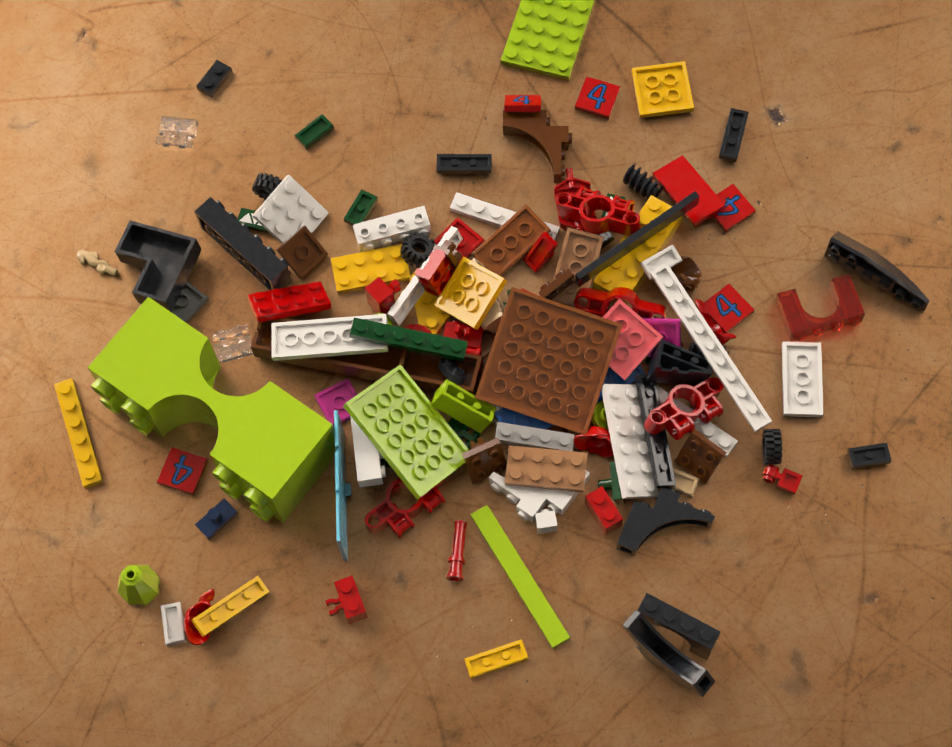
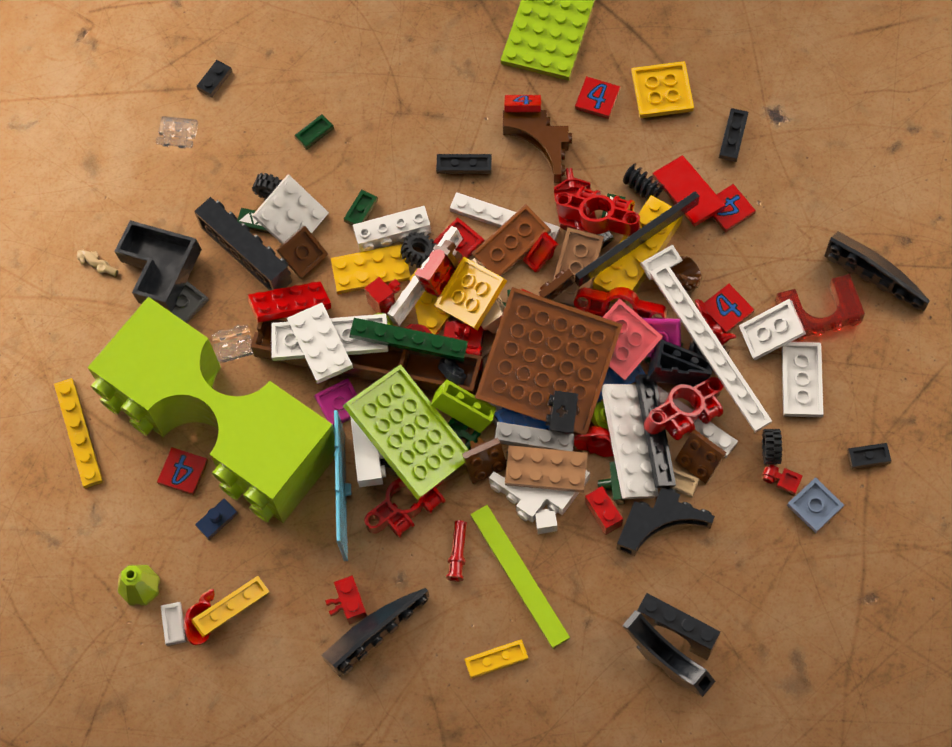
none -> white plate [287,303,353,384]
none -> black wedge [321,588,429,677]
none -> black brick [545,390,578,433]
none -> white plate [739,299,806,360]
none -> sand blue plate [787,477,844,533]

